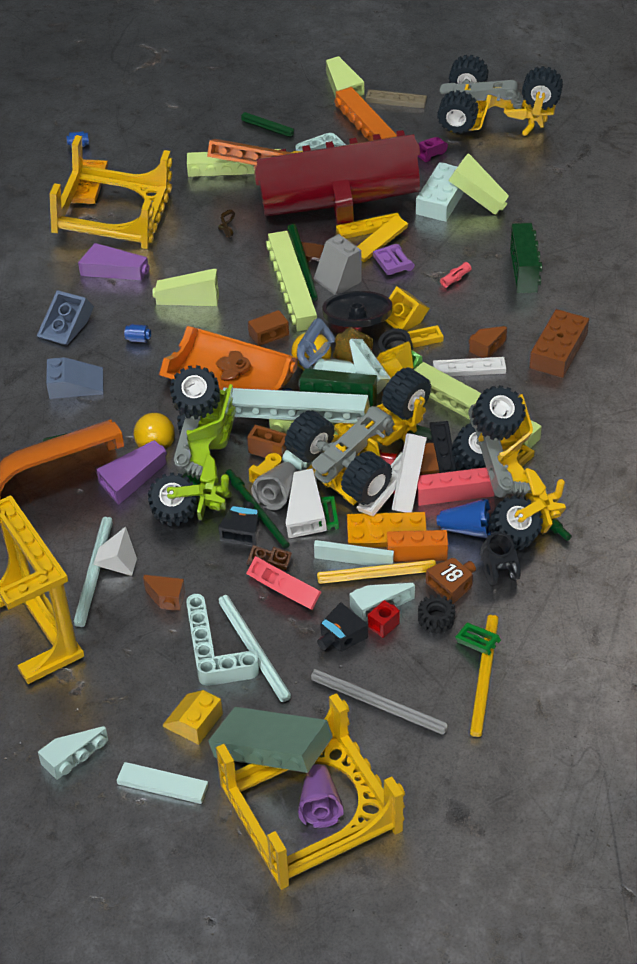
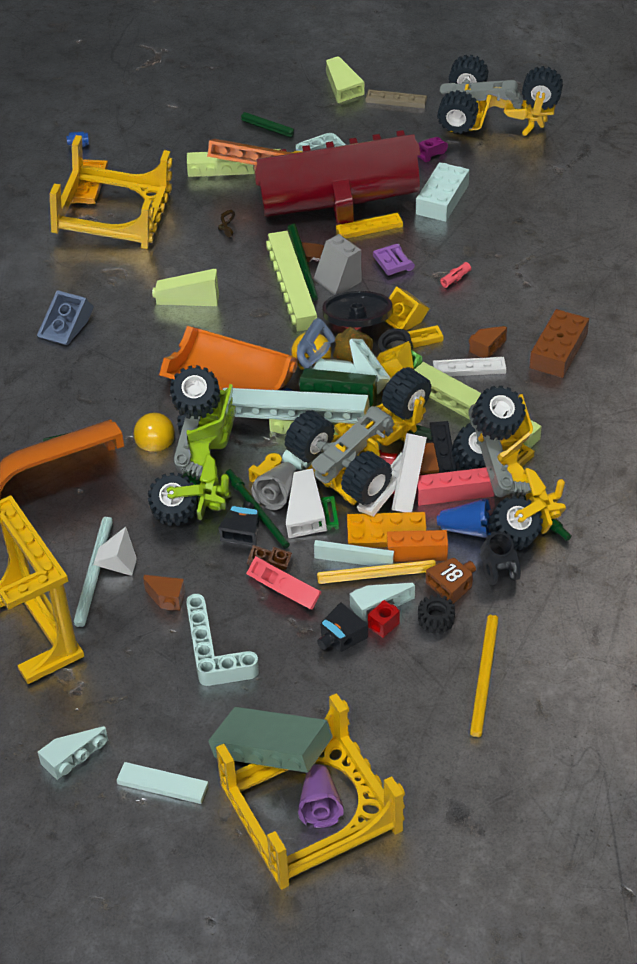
sand blue slope [46,357,104,399] -> none
medium lavender slope [78,243,150,280] -> none
medium lavender slope [96,440,167,505] -> none
blue brick [124,324,151,343] -> none
yellow slope [163,690,223,745] -> none
dark orange plate [216,351,250,380] -> none
light aqua axle [219,595,291,703] -> none
dark orange brick [247,425,287,458] -> none
dark orange brick [248,310,289,346] -> none
light grey axle [311,669,448,735] -> none
orange brick [334,87,397,141] -> none
yellow tile [357,215,408,262] -> none
yellowish green slope [448,154,509,215] -> none
green tile [455,622,501,655] -> none
dark green brick [510,223,542,293] -> none

